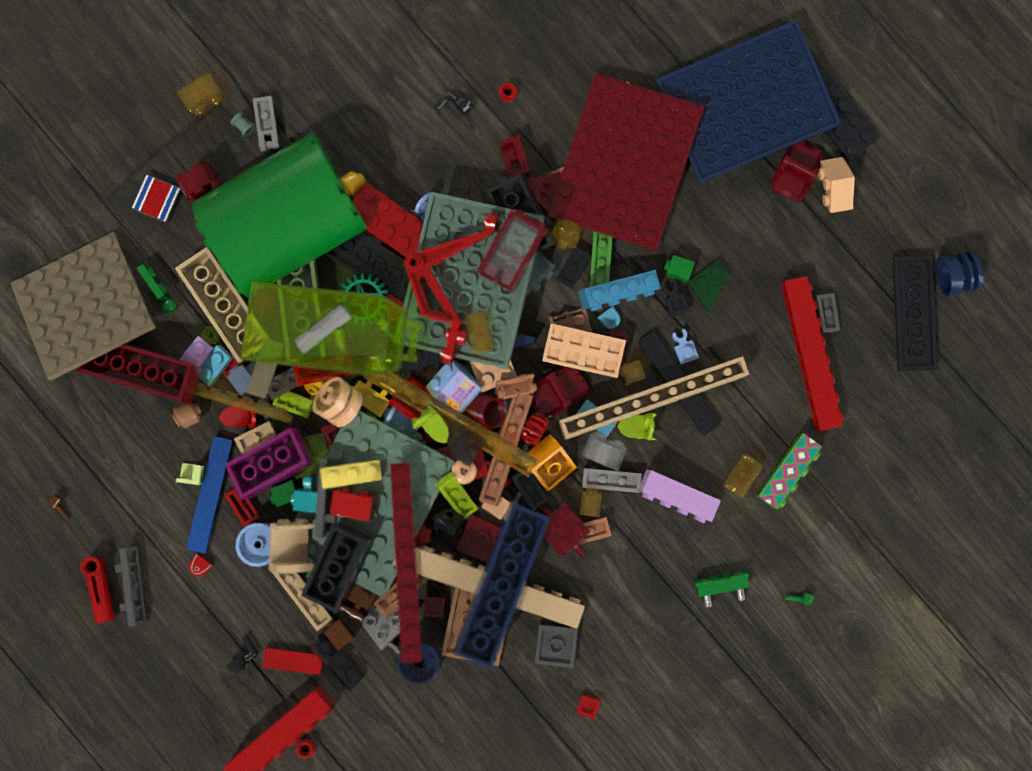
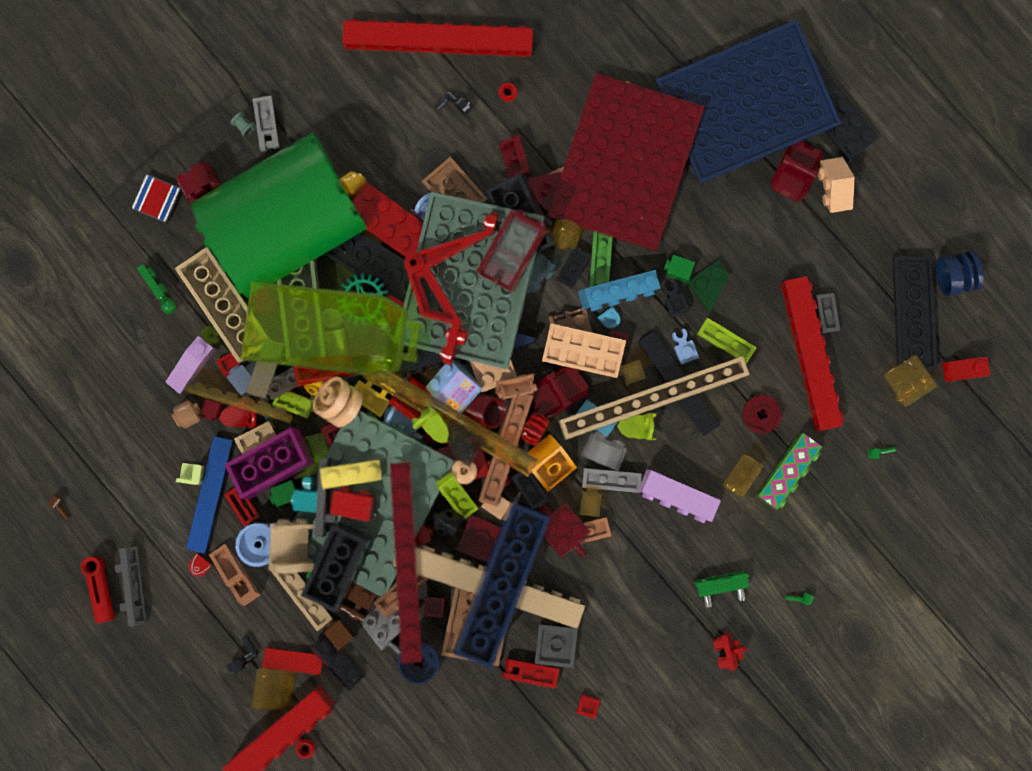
dark tan plate [10,232,156,381] -> none
dark red brick [77,344,202,405] -> none
clear yellow brick [177,73,224,115] -> none
medium azure plate [199,345,234,387] -> none
light grey axle [294,304,352,353] -> none
clear yellow plate [465,312,494,355] -> none
none -> dark red plate [201,399,226,422]
none -> nougat slope [209,544,260,606]
none -> clear yellow hinge [251,667,295,710]
none -> red brick [342,19,533,57]
none -> medium nougat plate [422,157,488,203]
none -> red plate [502,658,559,689]
none -> lime plate [697,318,757,364]
none -> red hips [713,632,747,671]
none -> dark red plate [742,395,782,434]
none -> green hand [868,447,896,459]
none -> clear yellow hinge [884,355,937,407]
none -> red slope [942,357,990,382]

